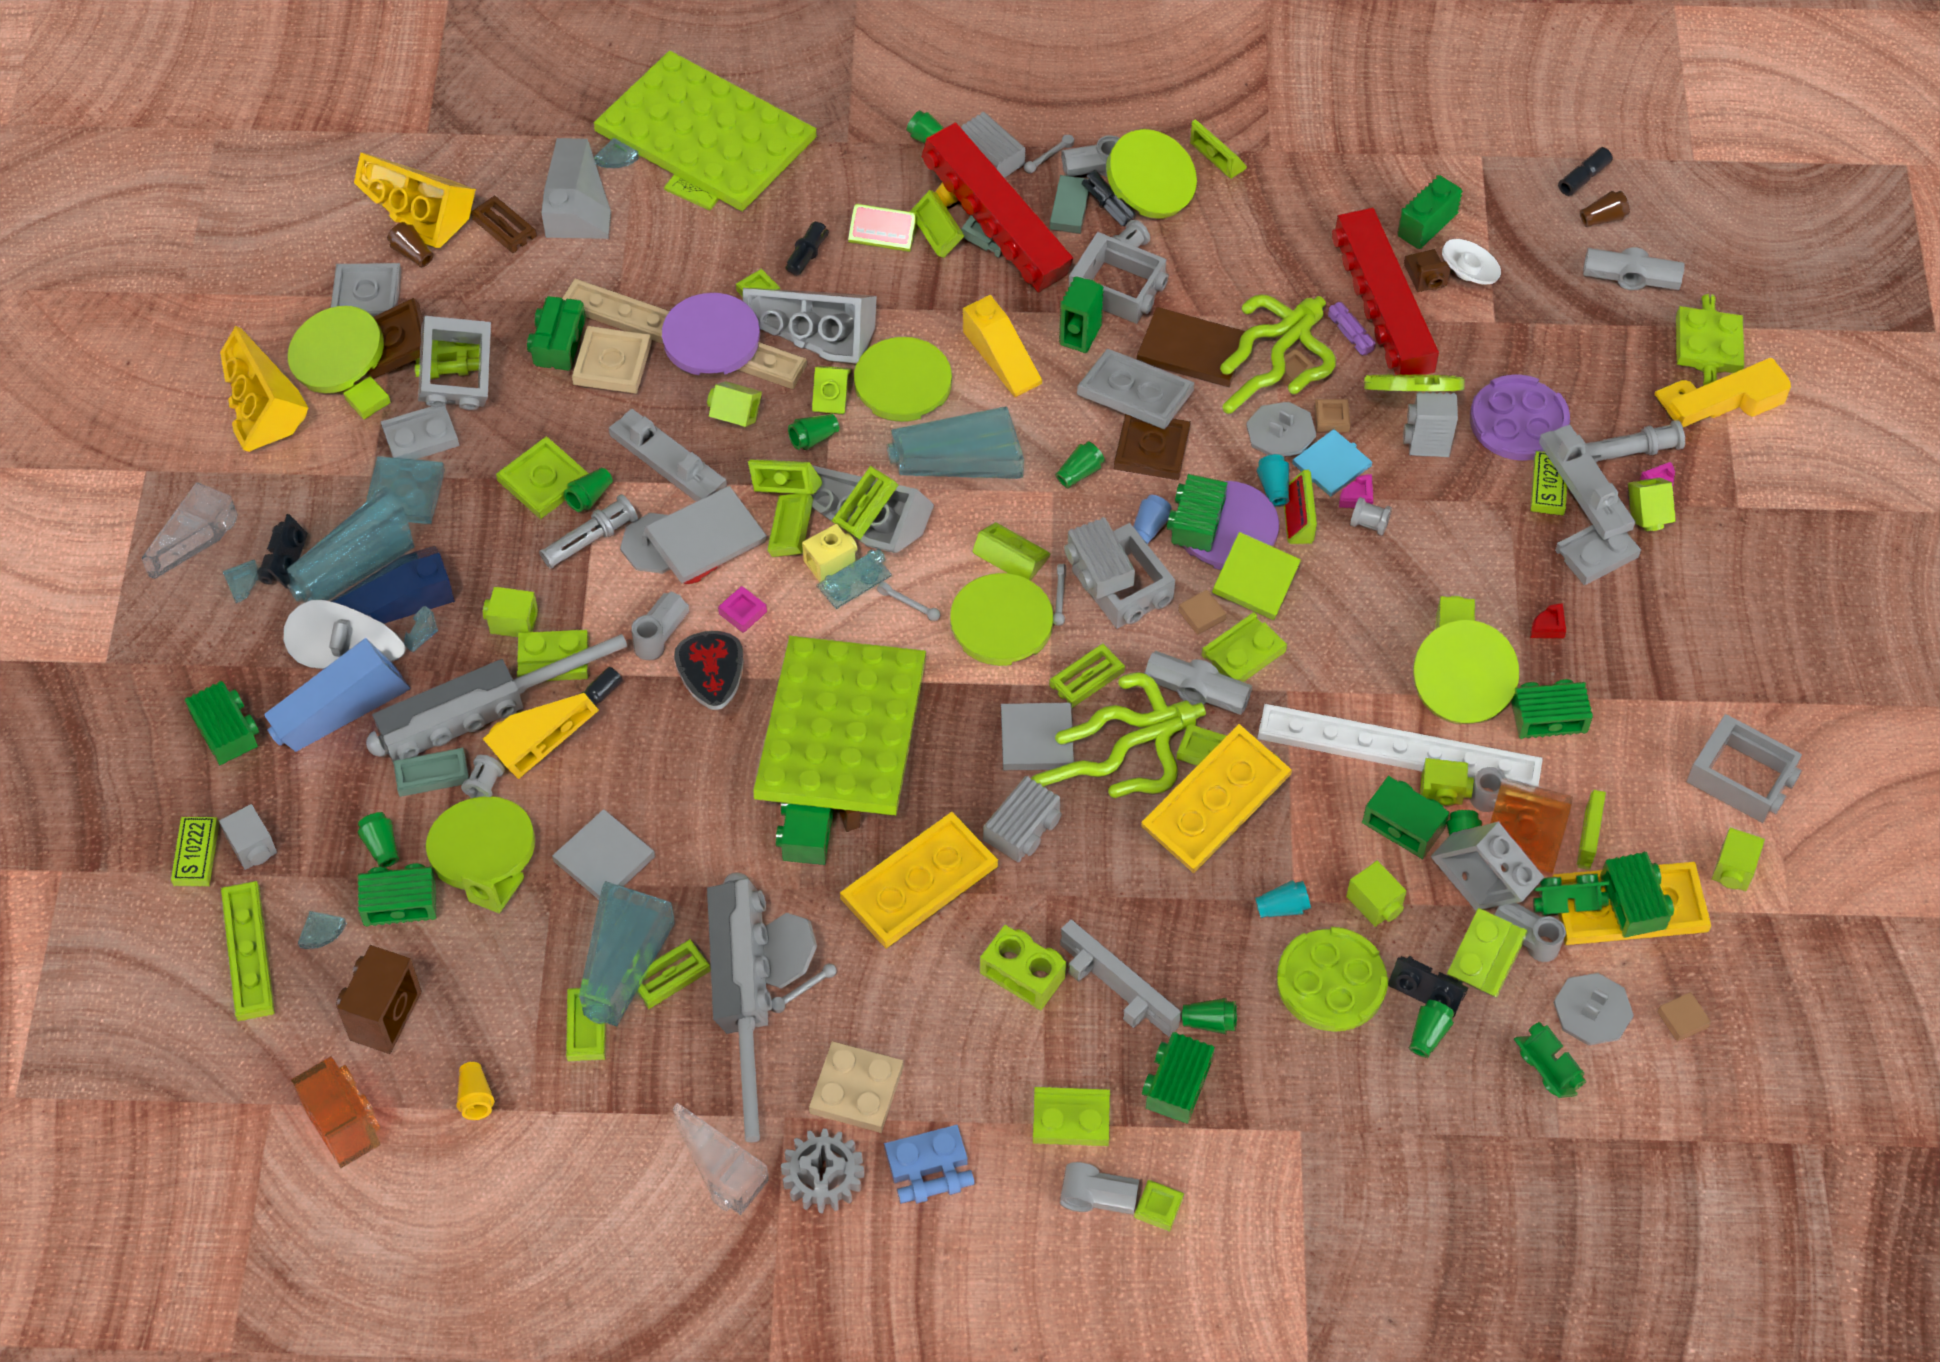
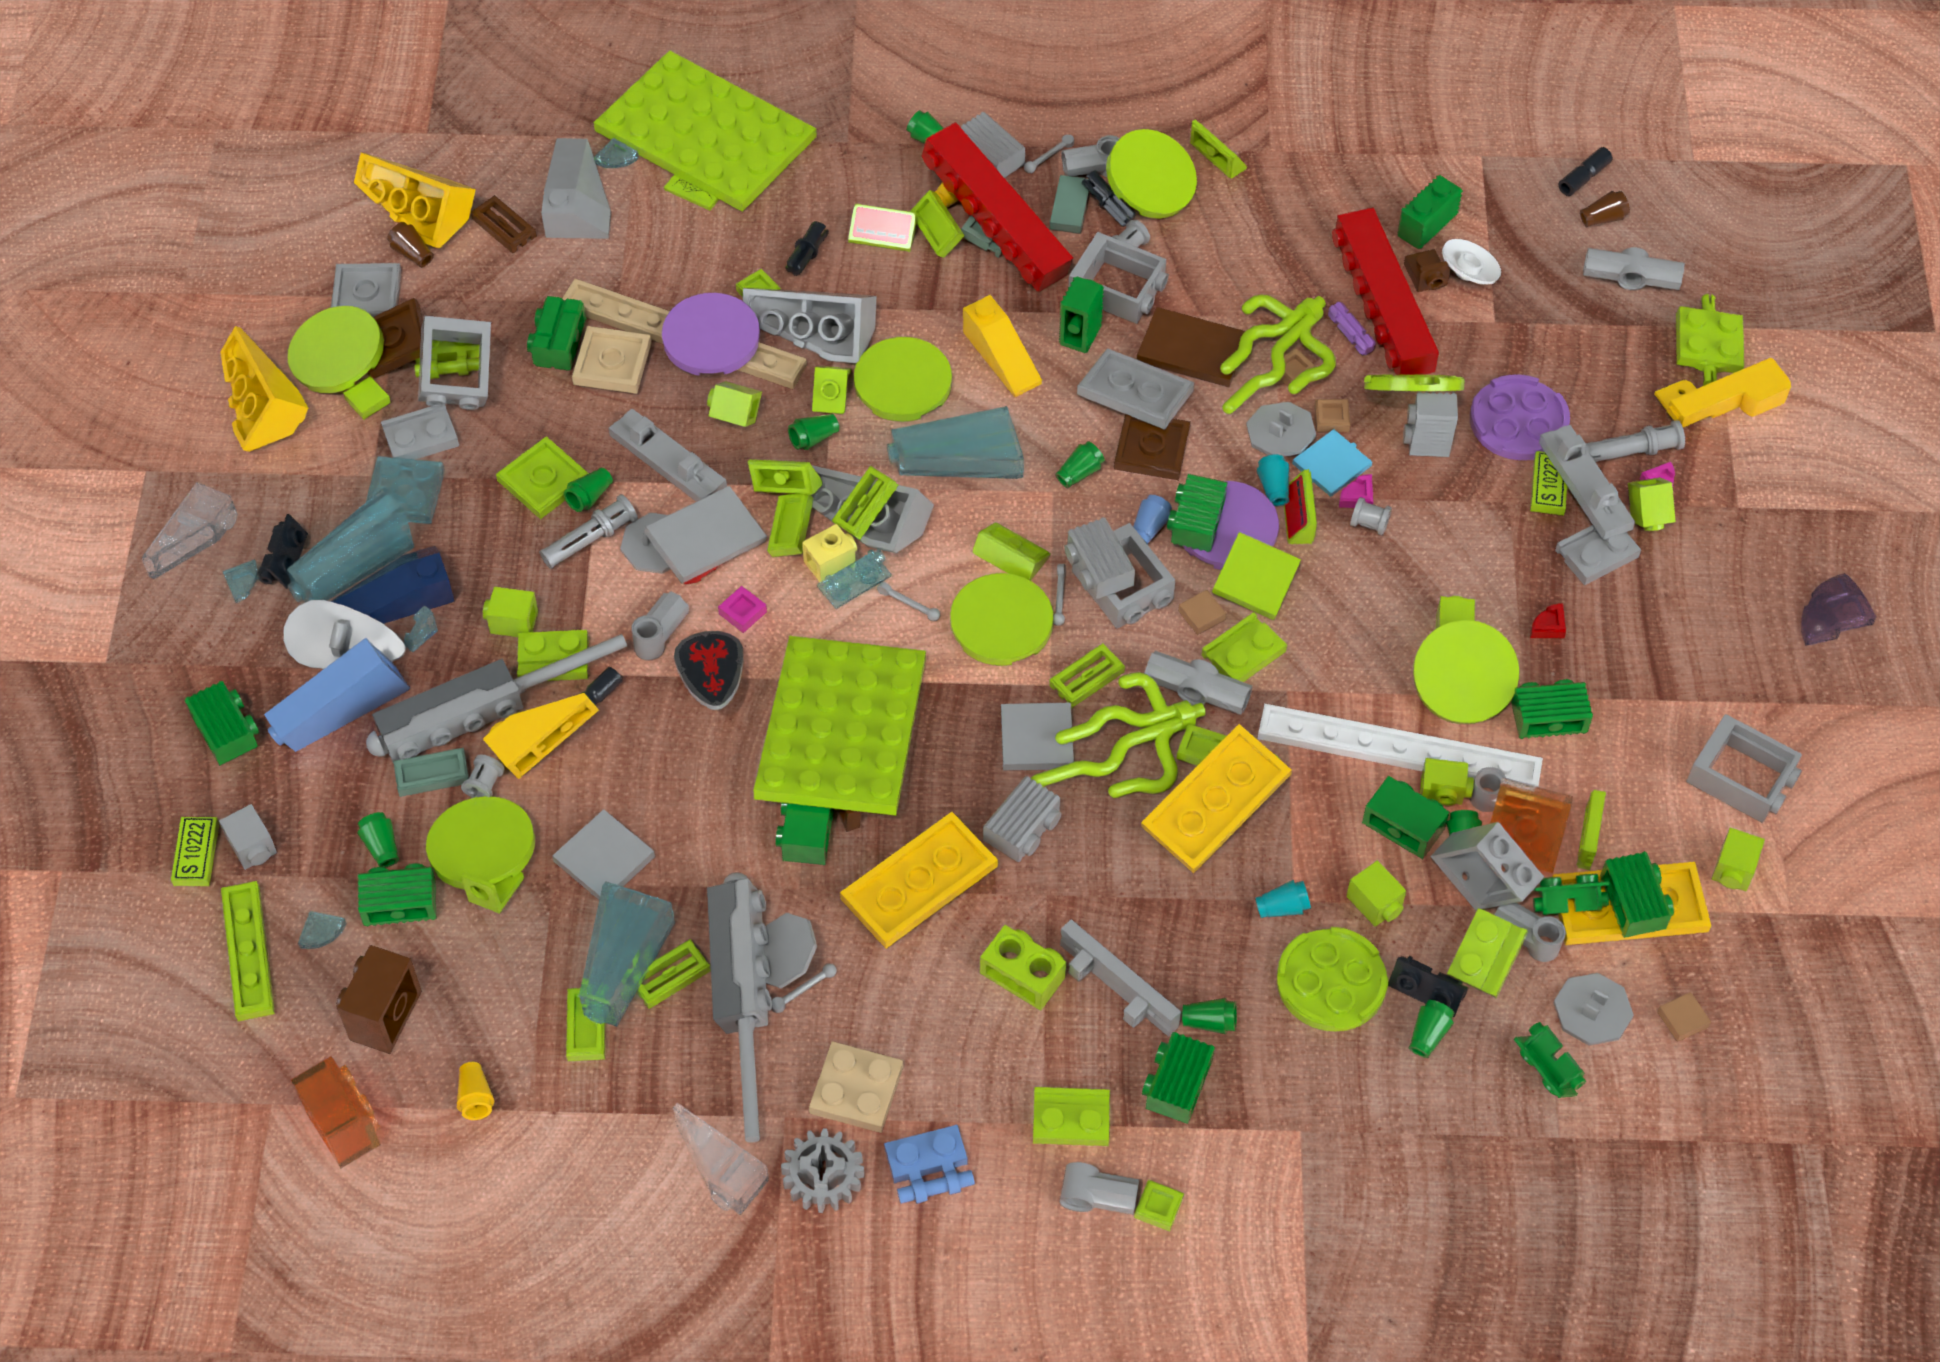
none -> clear purple brick [1801,573,1877,646]

